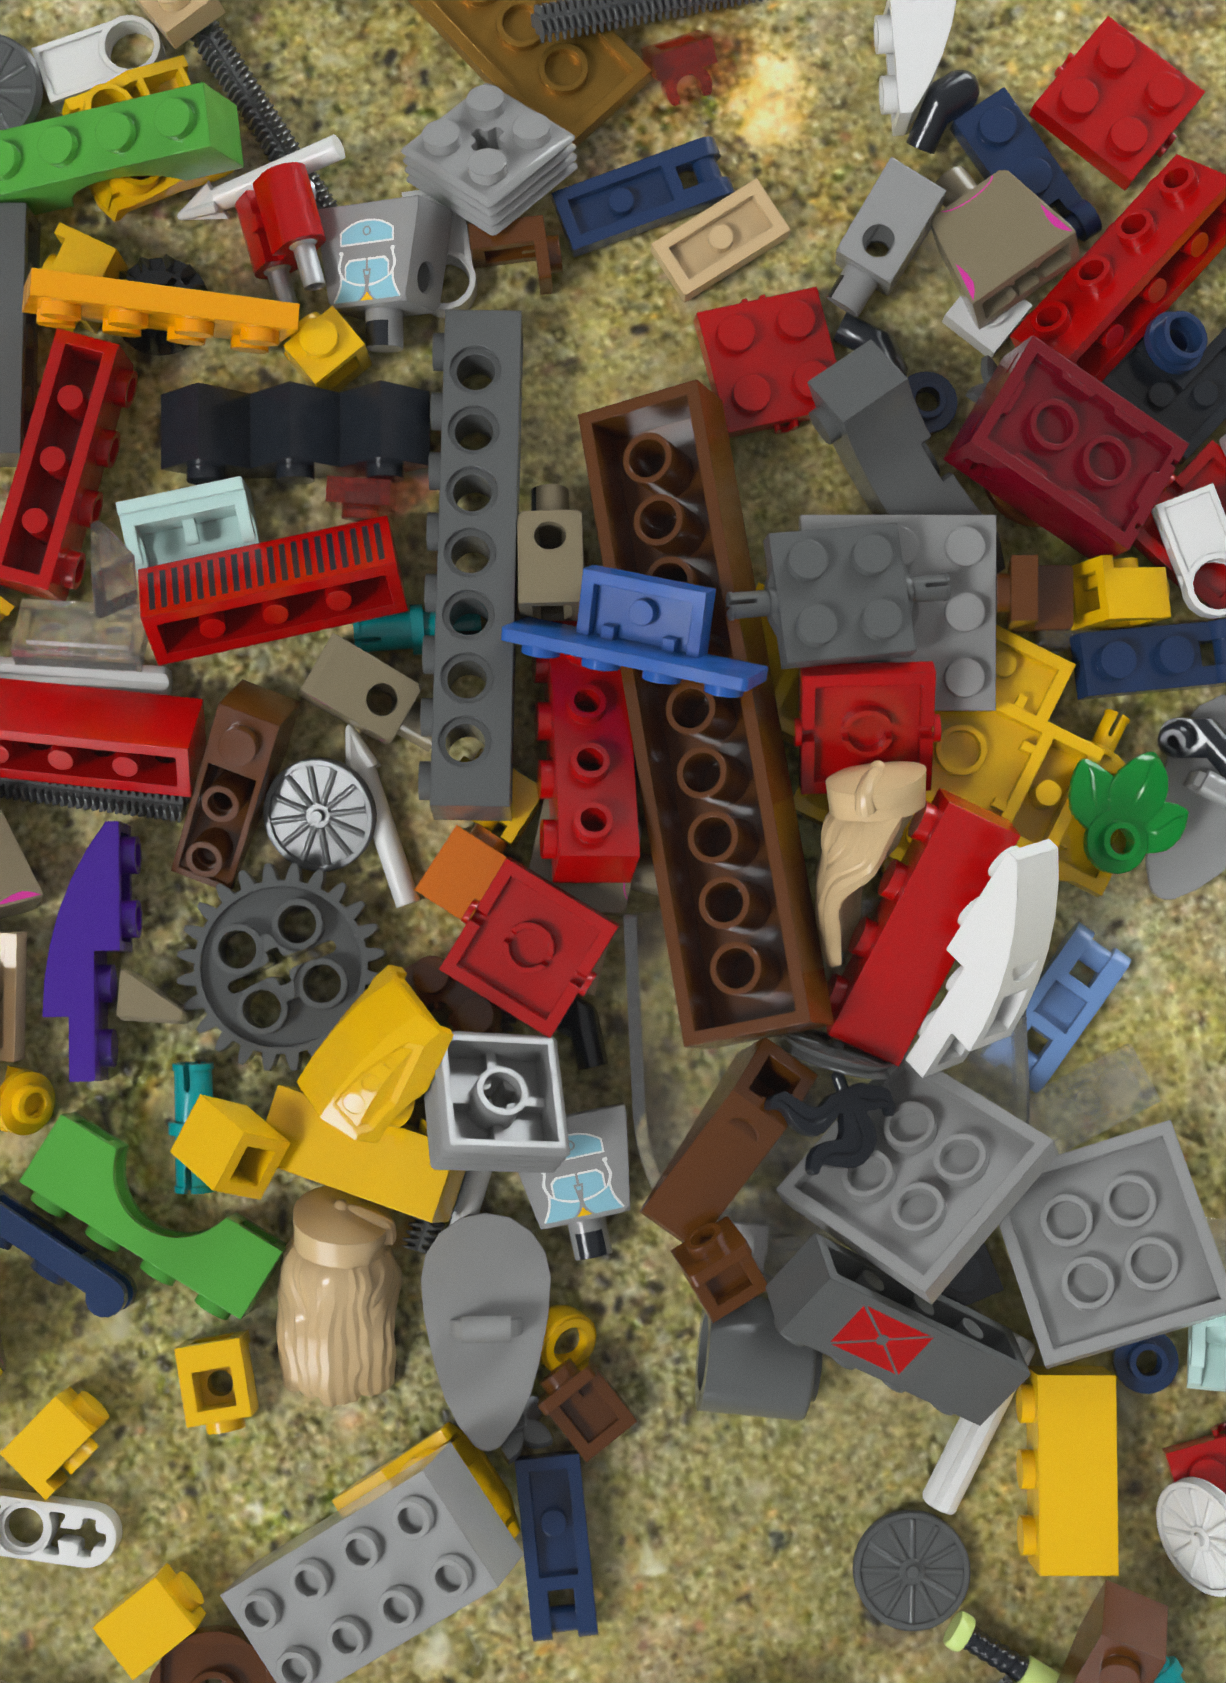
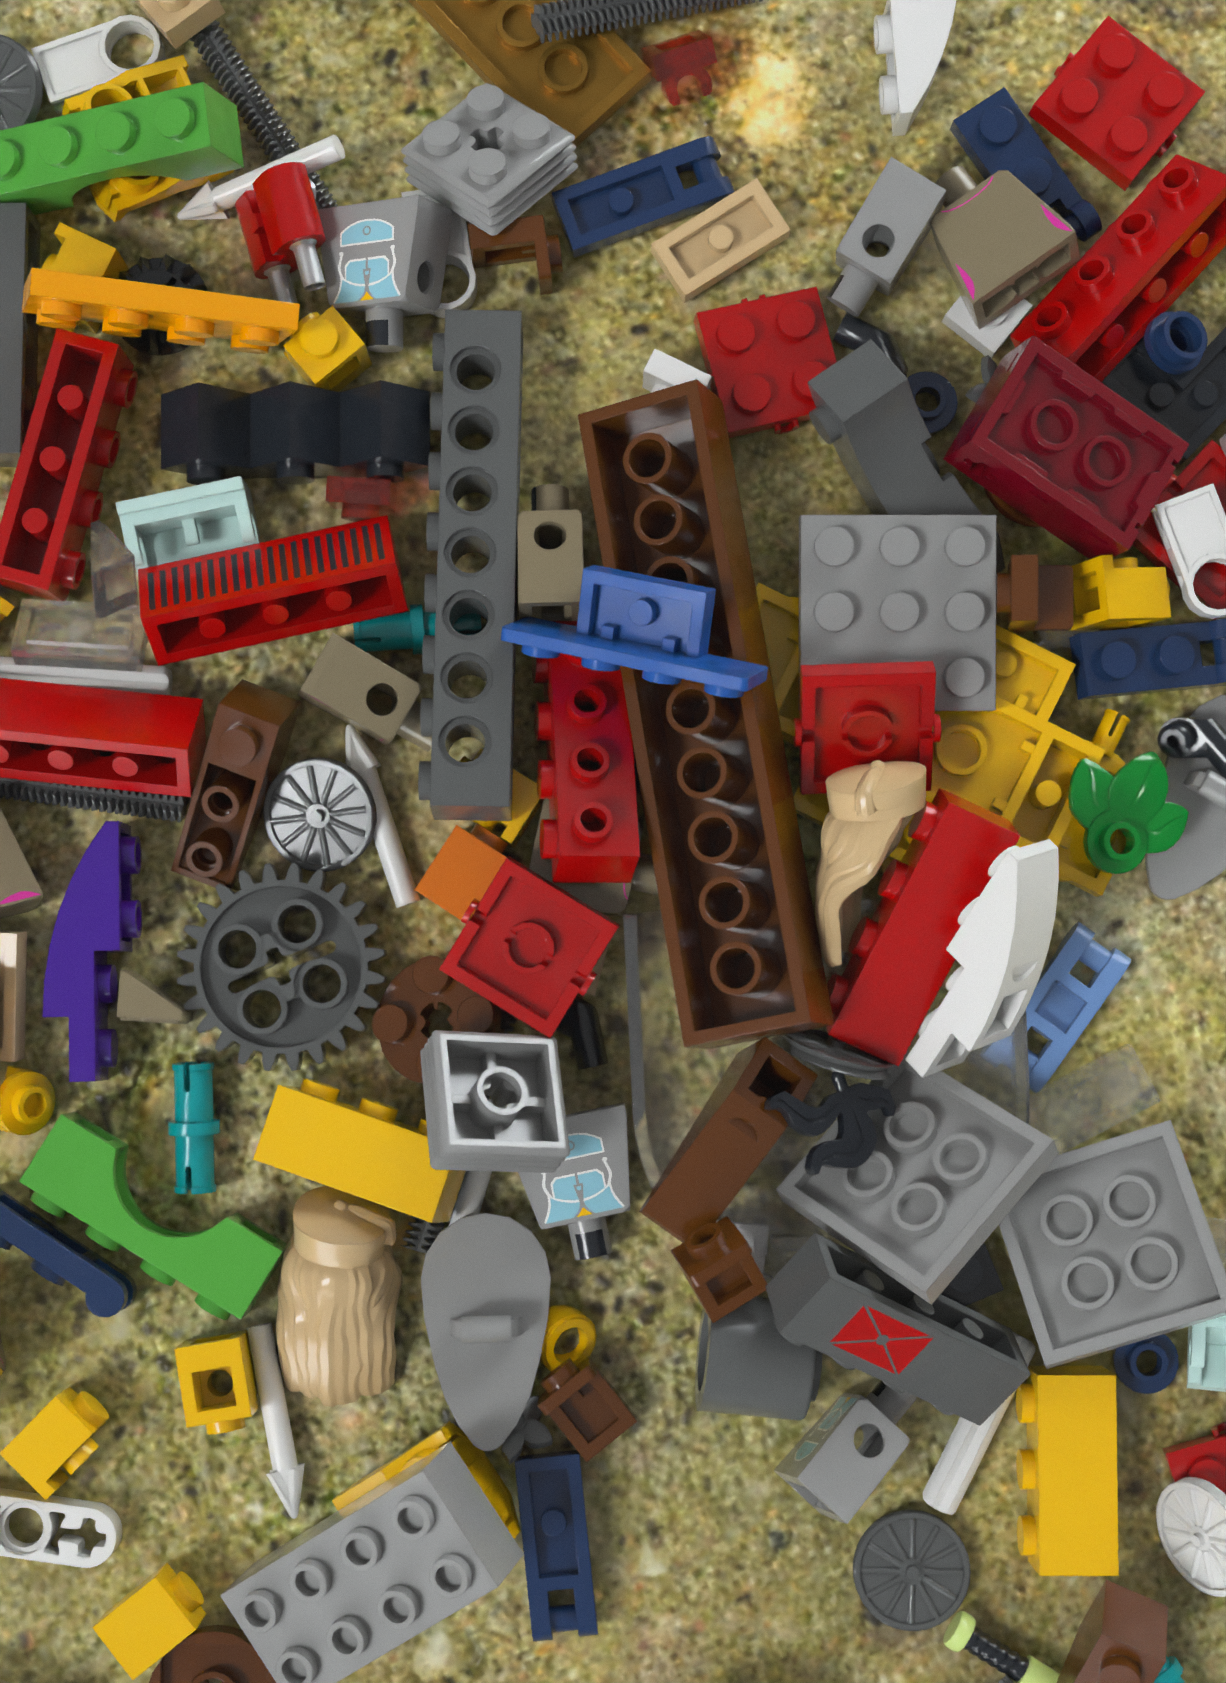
yellow brick [170,1094,291,1200] -> none
yellow slope [296,964,454,1144] -> none
dark grey plate [726,523,951,669] -> none
black arm [906,70,980,154] -> none
none -> white piece [247,1323,305,1519]
none -> white plate [642,349,712,393]
none -> light grey torso [774,1380,917,1524]

